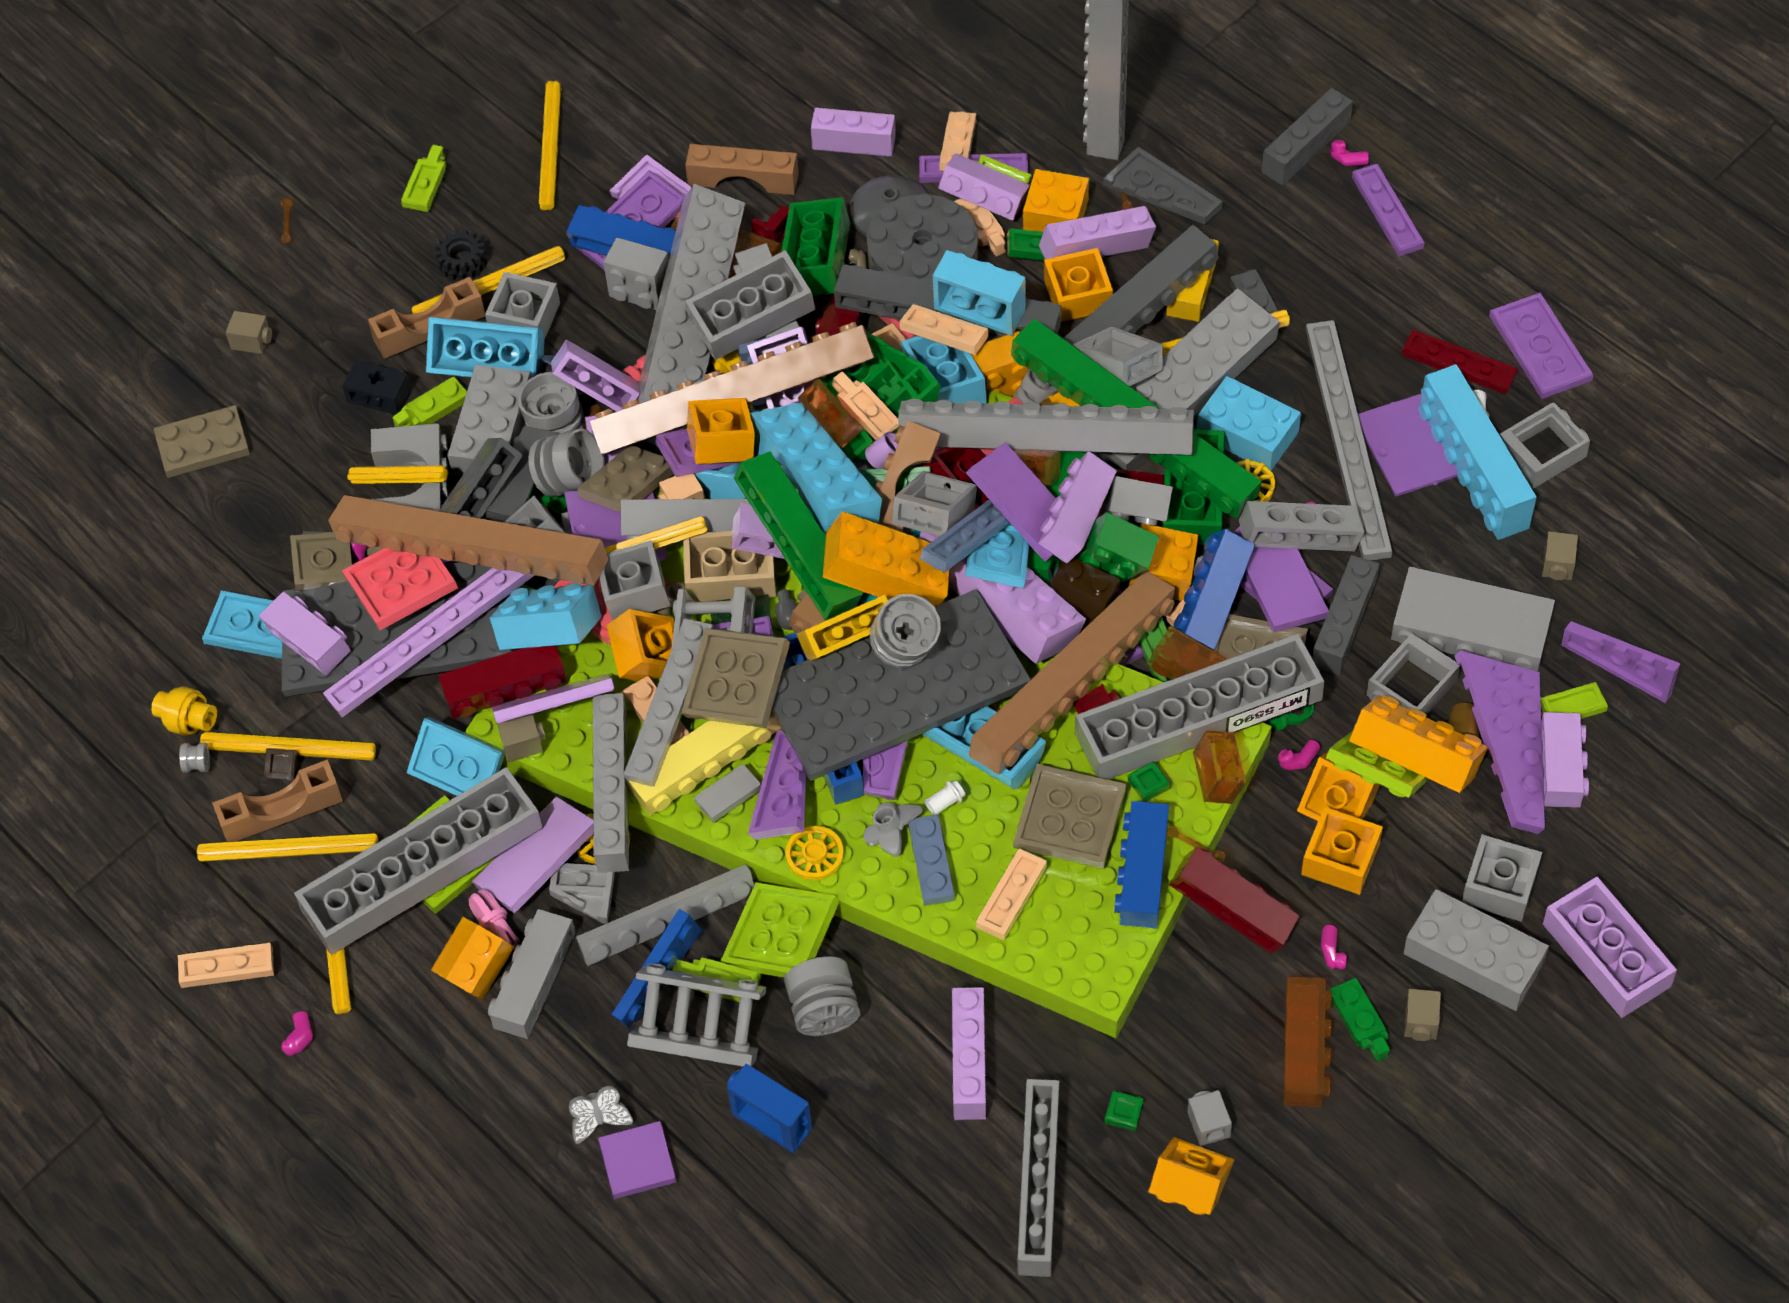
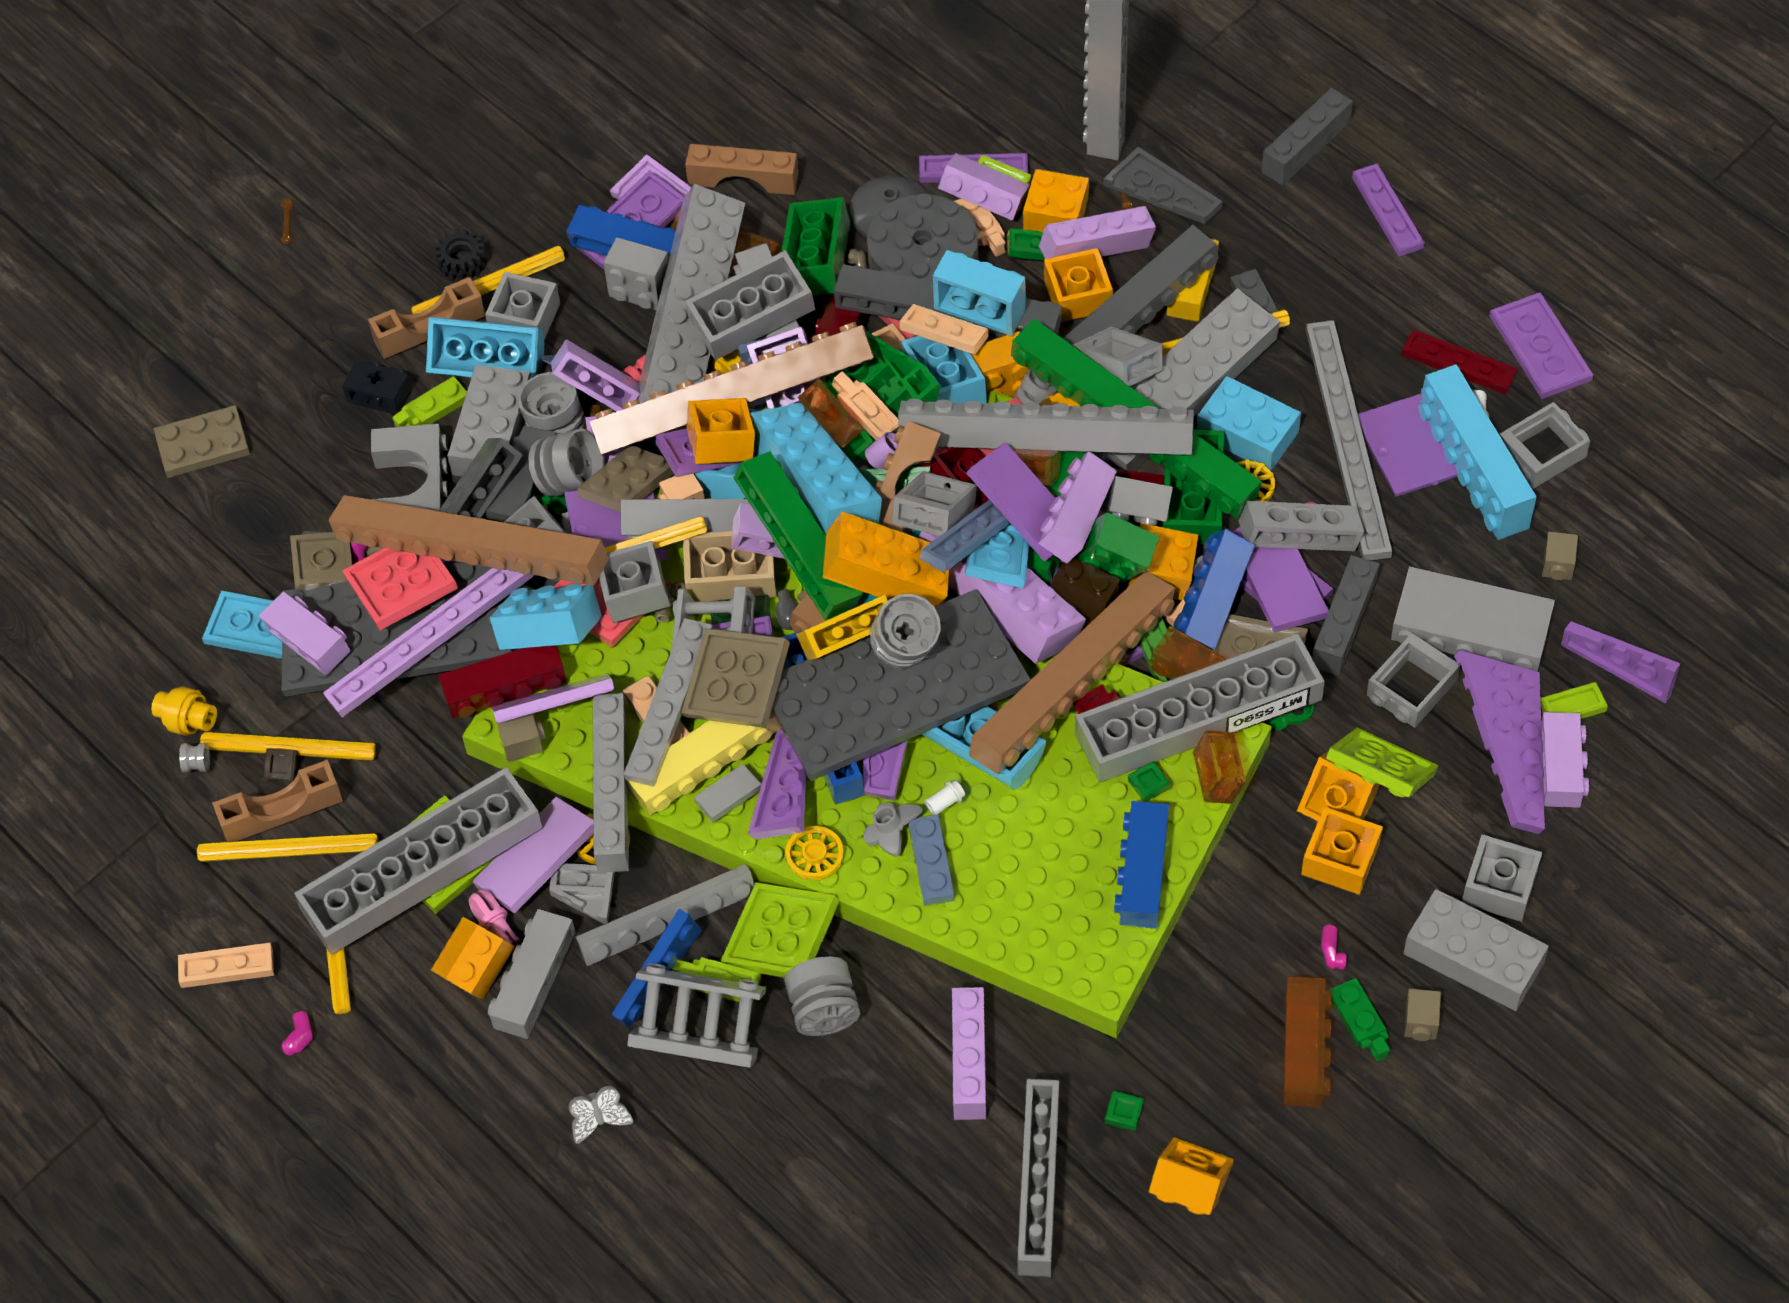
dark tan brick [225,311,272,354] -> none
yellow axle [347,465,448,484] -> none
lime hinge [401,145,446,212] -> none
medium azure tile [406,717,505,796] -> none
yellow axle [539,81,561,211] -> none
medium lavender tile [598,1121,676,1199] -> none
light orange slope [606,609,674,681] -> none
blue window [727,1063,812,1154] -> none
dark red bracket [751,205,789,249] -> none
lavender brick [811,108,896,156] -> none
light nougat plate [939,112,976,171] -> none
light nougat plate [976,848,1047,941] -> none
dark tan plate [1013,764,1126,869] -> none
clear orange hinge [1167,826,1225,863] -> none
dark red brick [1169,847,1299,954] -> none
light grey brick [1187,1090,1232,1146] -> none
dark pink arm [1278,740,1321,771] -> none
dark pink arm [1330,140,1368,166] -> none
light orange brick [1349,696,1488,793] -> none
pearl gold brick [1449,703,1479,738] -> none
lavender brick [1543,877,1677,1018] -> none

